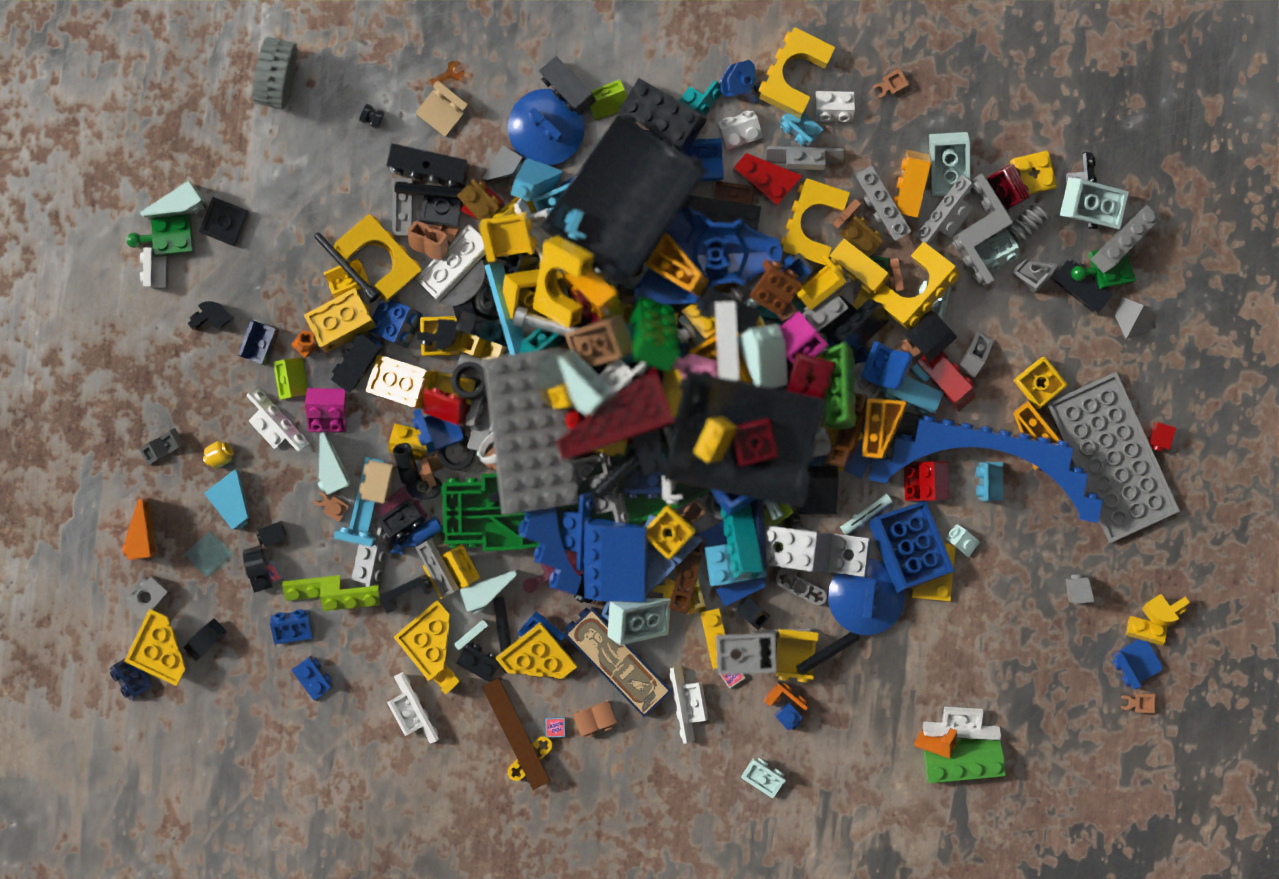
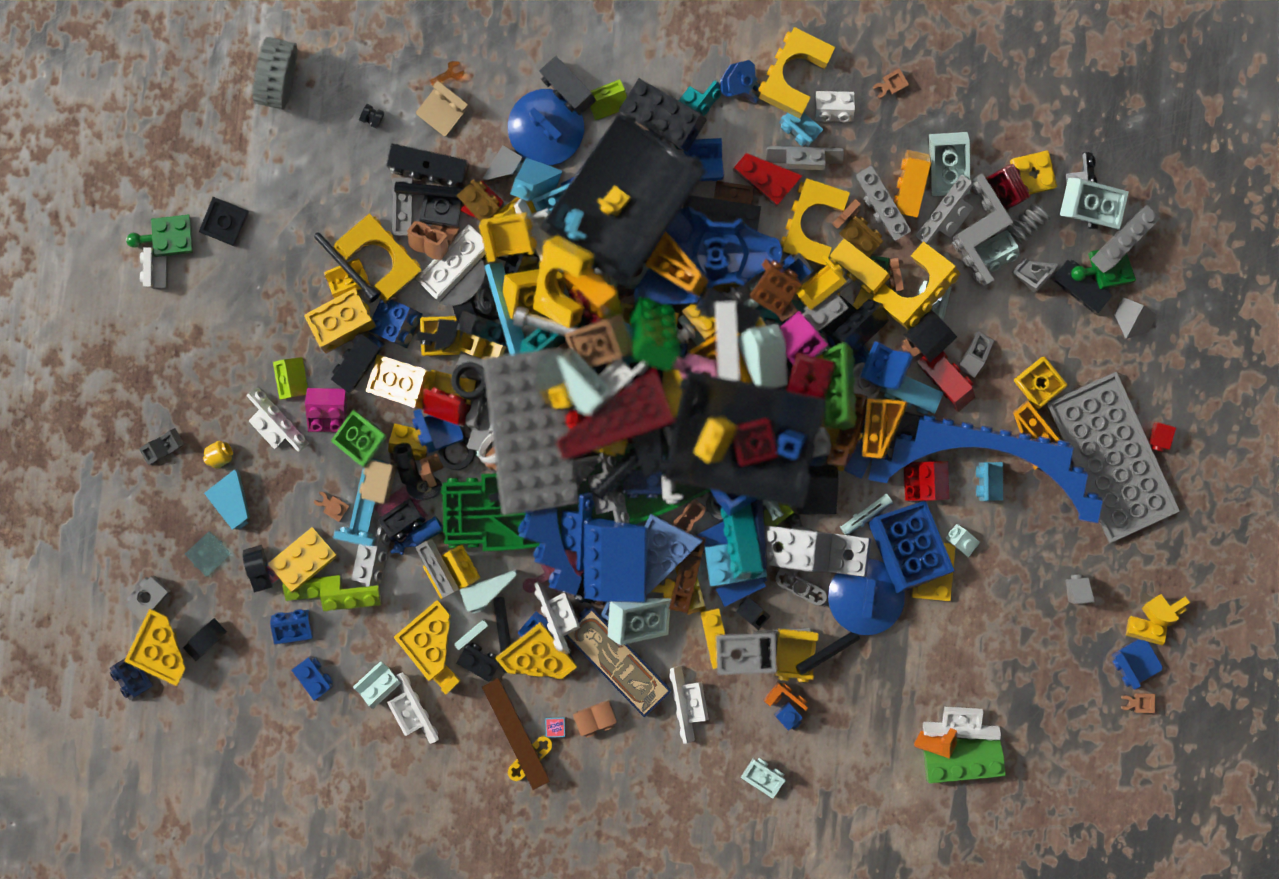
orange slope [122,498,157,560] -> none
light aqua slope [140,181,207,219] -> none
black brick [187,301,235,330] -> none
dark blue bracket [238,320,279,366] -> none
black brick [257,521,289,547] -> none
orange piece [291,331,317,358] -> none
light aqua slope [318,432,352,495] -> none
black panel [379,574,433,614] -> none
yellow brick [647,505,696,560] -> none
white bracket [718,111,763,150] -> none
tile [721,674,745,689] -> none
medium azure tile [910,364,930,382] -> none
none -> yellow plate [267,527,337,594]
none -> bright green slope [331,410,387,468]
none -> light aqua bracket [353,662,401,709]
none -> white bracket [534,582,580,654]
none -> yellow bracket [598,186,631,217]
none -> blue brick [777,430,807,460]

